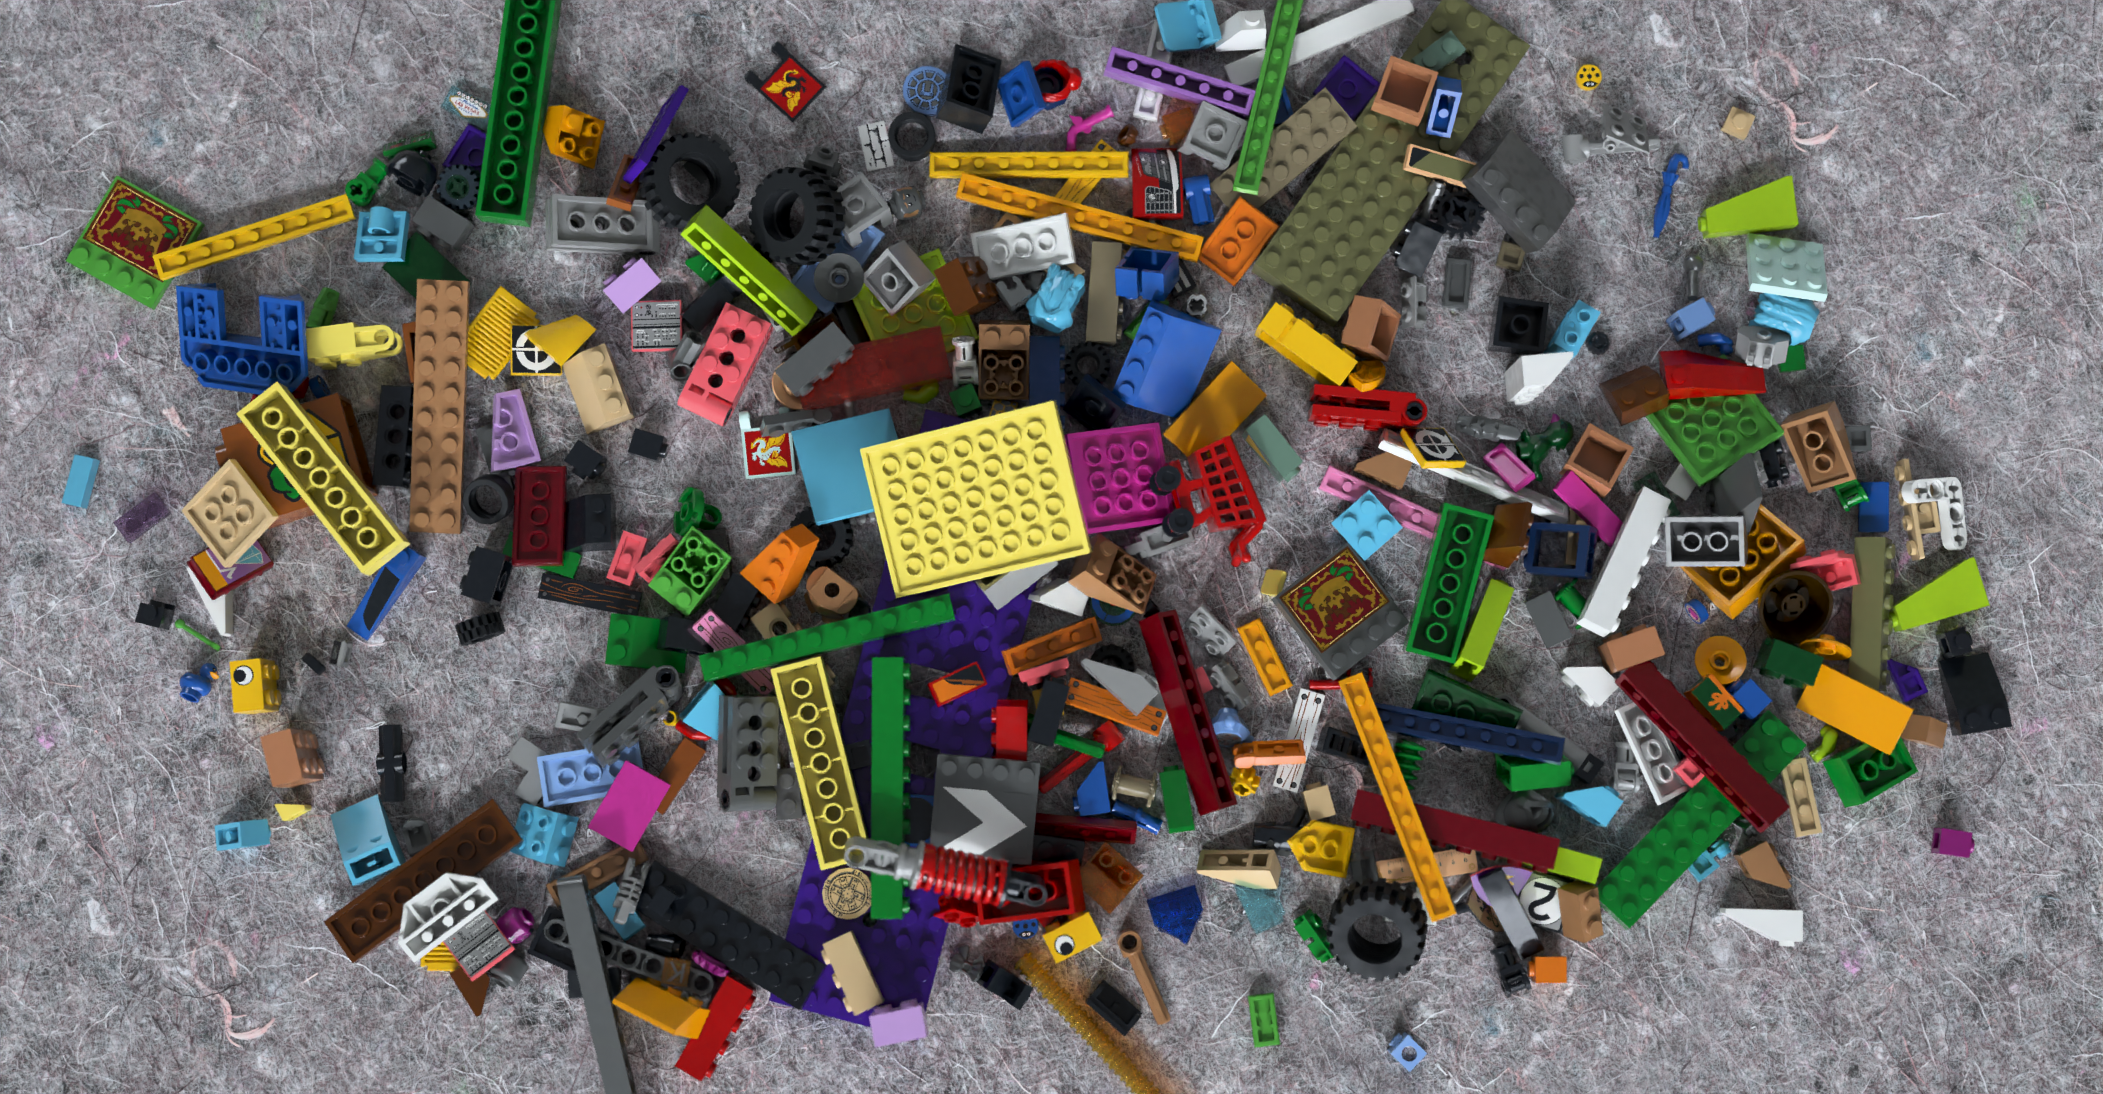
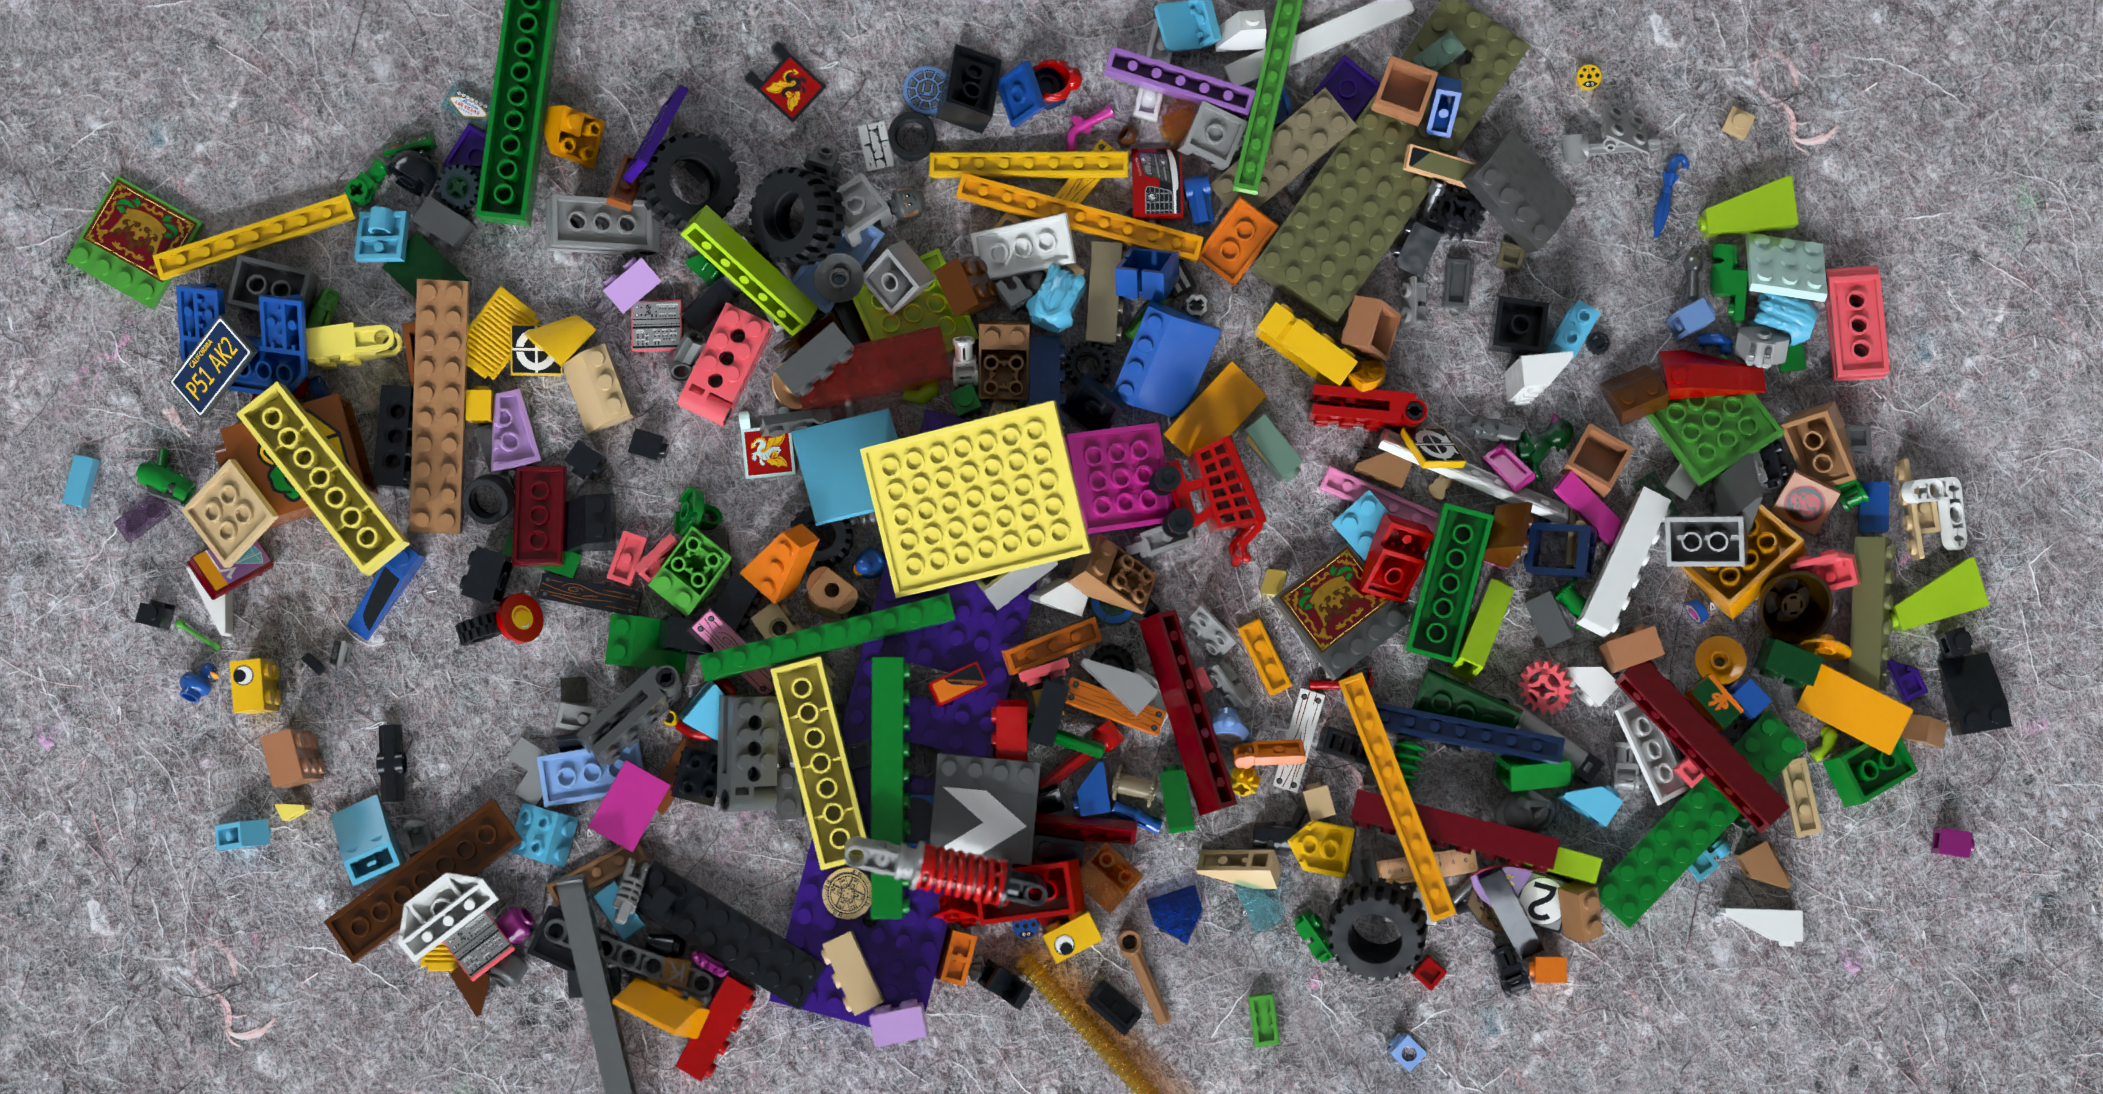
none -> green piece [135,448,196,506]
none -> tile [169,314,258,418]
none -> dark grey brick [226,255,320,323]
none -> yellow brick [465,386,496,423]
none -> red tile [496,593,544,644]
none -> black slope [556,734,585,753]
none -> clear smoke tile [560,677,588,703]
none -> black hinge [670,746,718,807]
none -> blue animal [853,547,886,579]
none -> orange hinge [935,928,978,987]
none -> black tile [1037,784,1065,814]
none -> red slope [1360,513,1434,604]
none -> red tile [1411,954,1448,991]
none -> tan piece [1427,474,1458,500]
none -> coral gear [1518,659,1575,715]
none -> green plate [1709,244,1748,324]
none -> tile [1770,469,1841,535]
none -> coral hinge [1825,265,1890,382]

